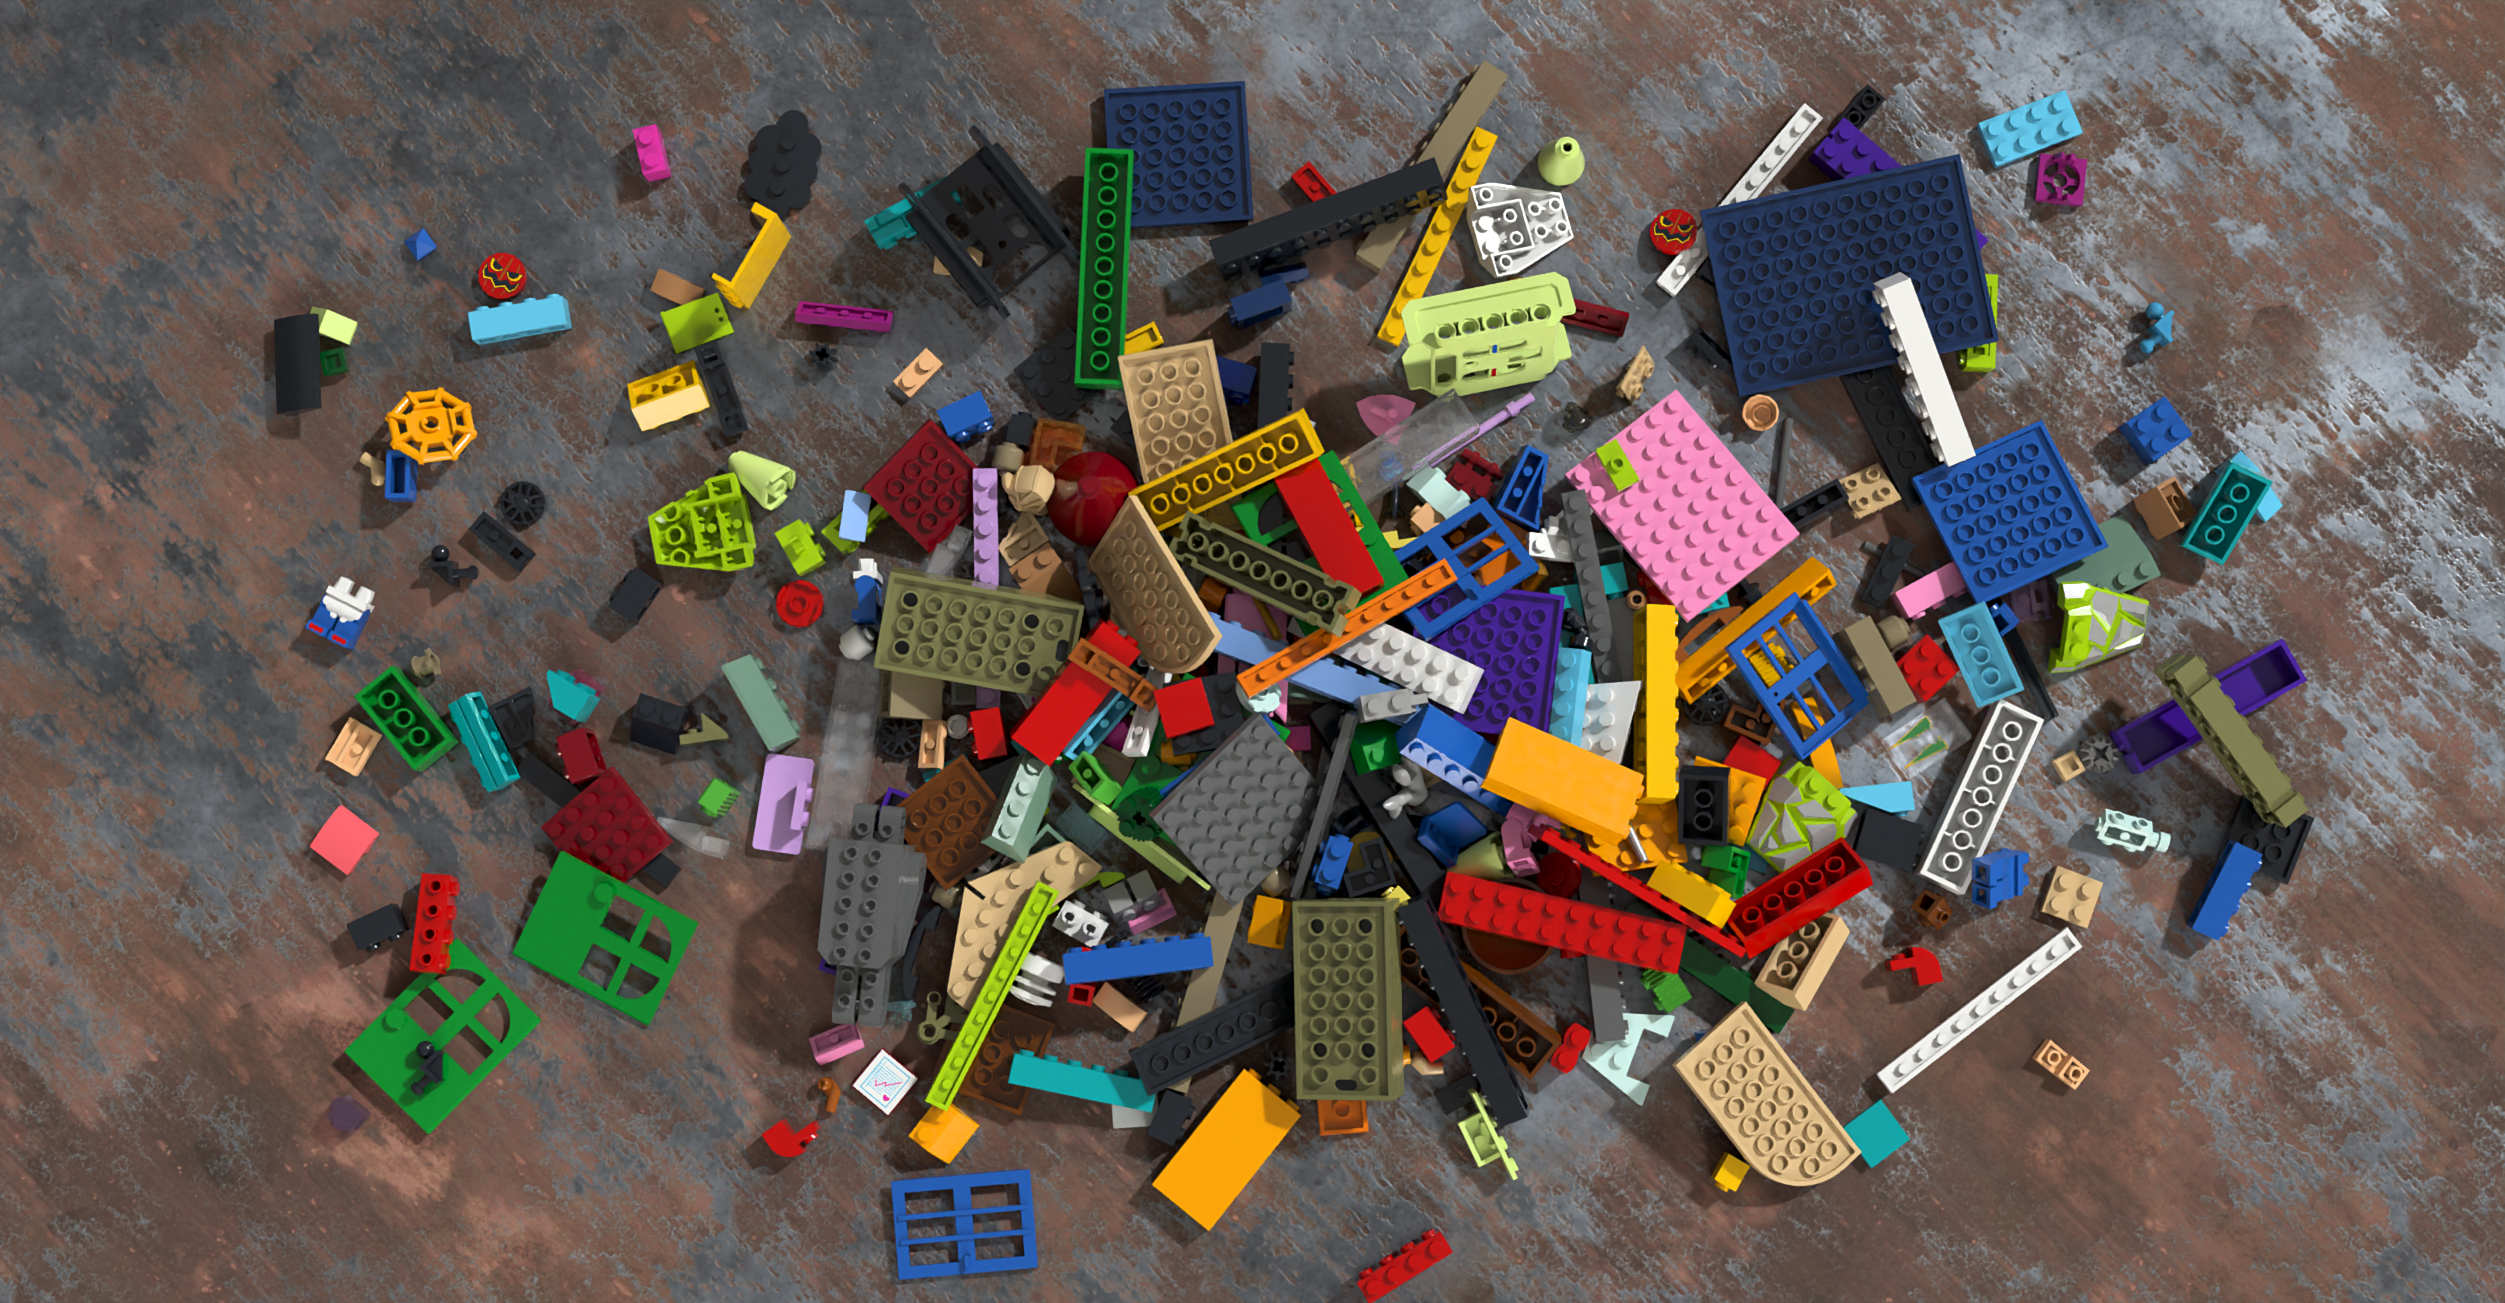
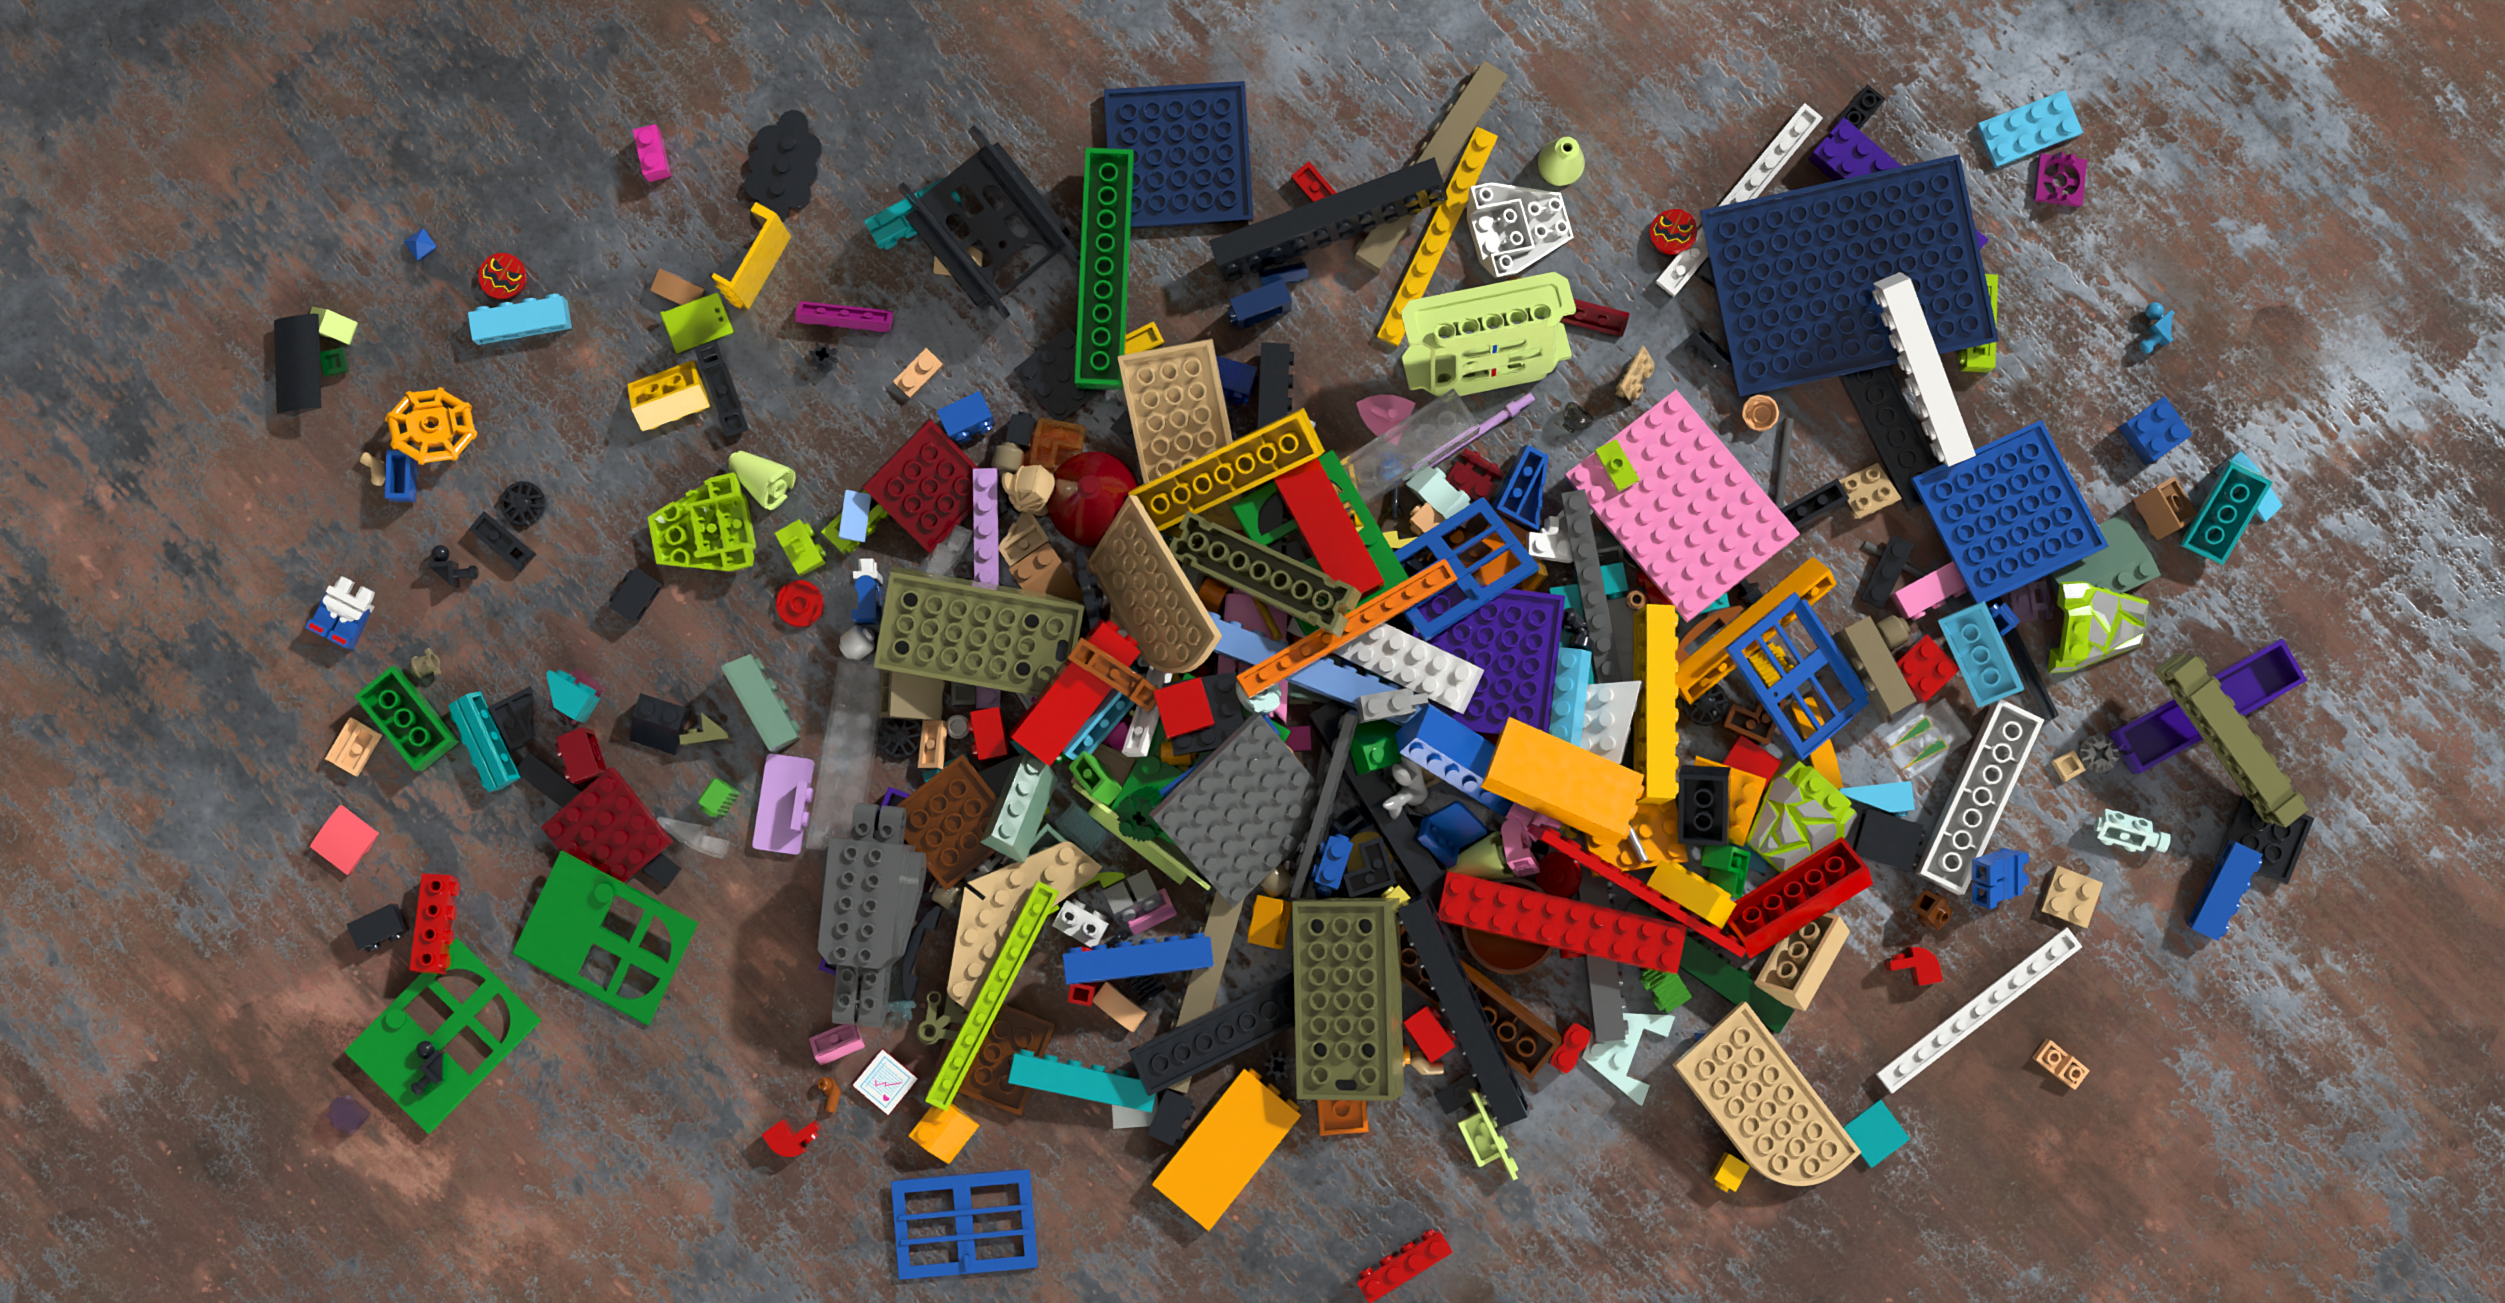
white wheel [1009,952,1064,1007] -> none

